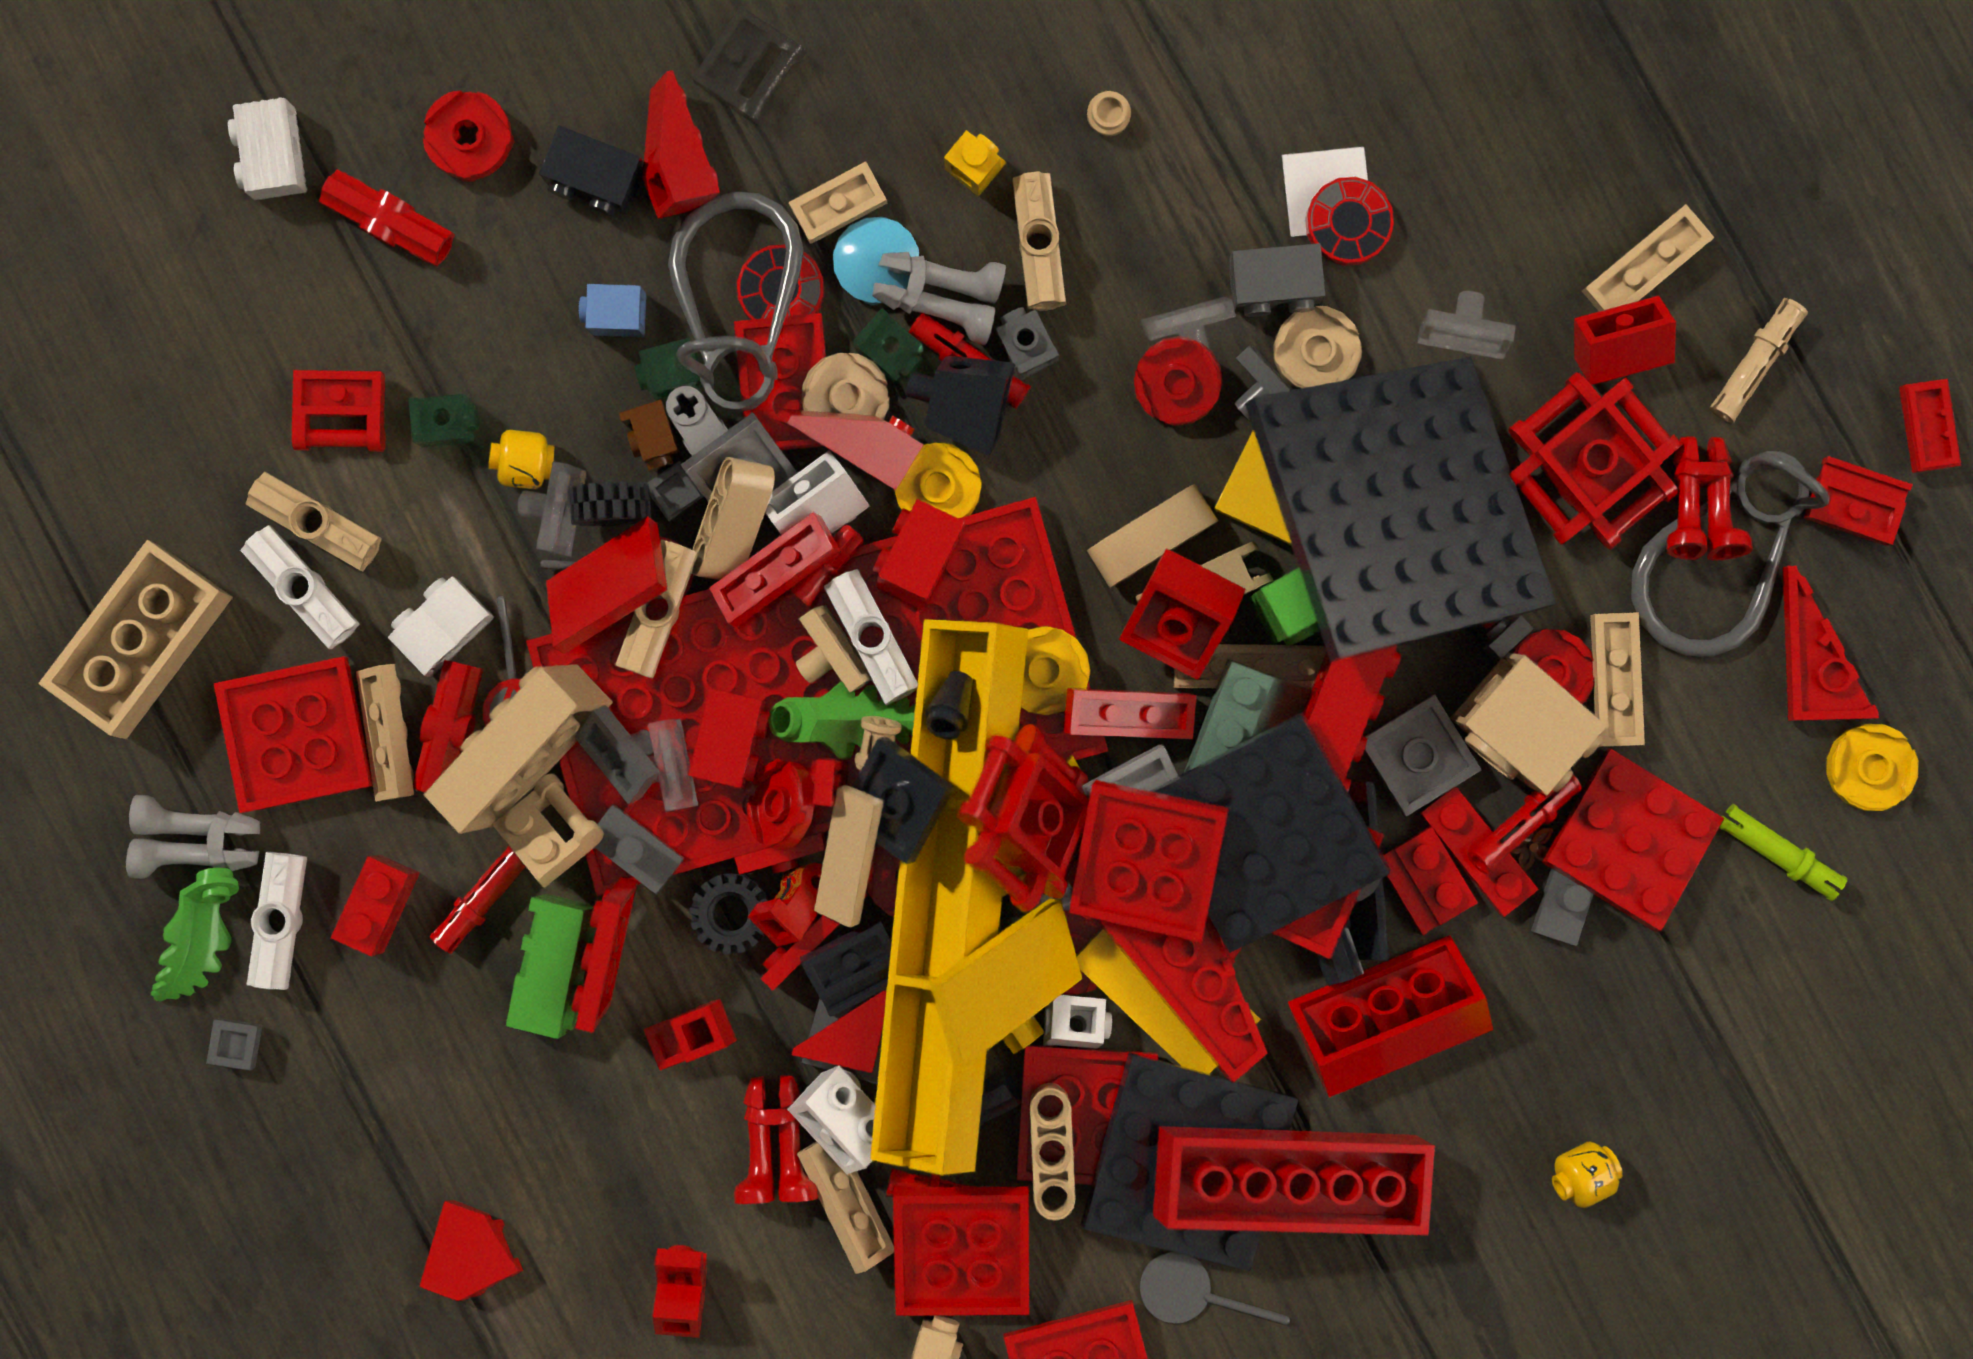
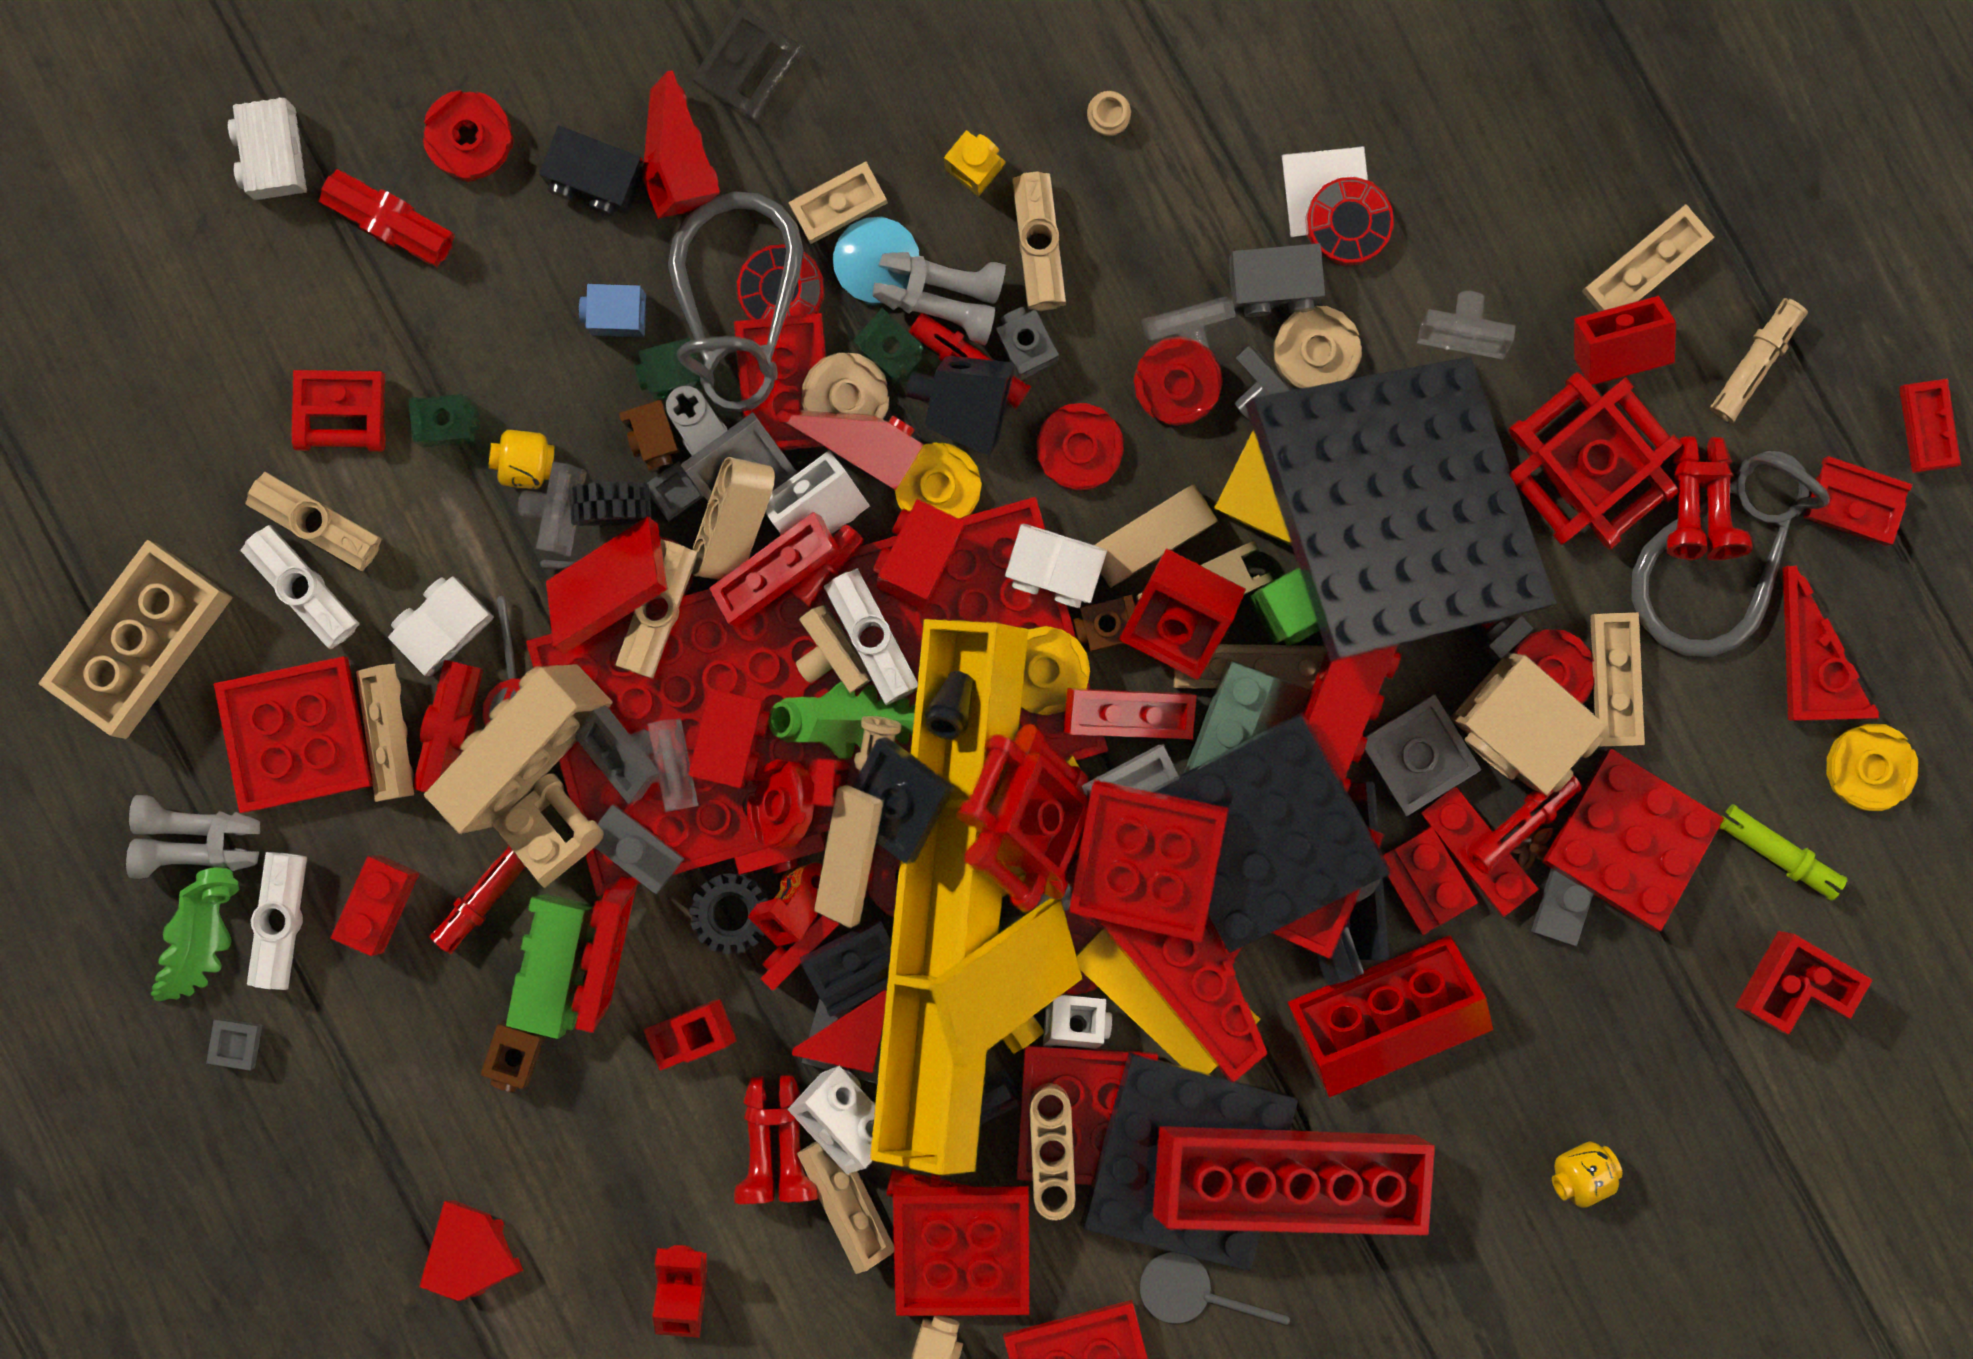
none -> reddish brown brick [480,1020,546,1092]
none -> white brick [1005,523,1107,608]
none -> red tile [1036,403,1124,491]
none -> reddish brown brick [1073,595,1135,653]
none -> red brick [1735,931,1873,1035]

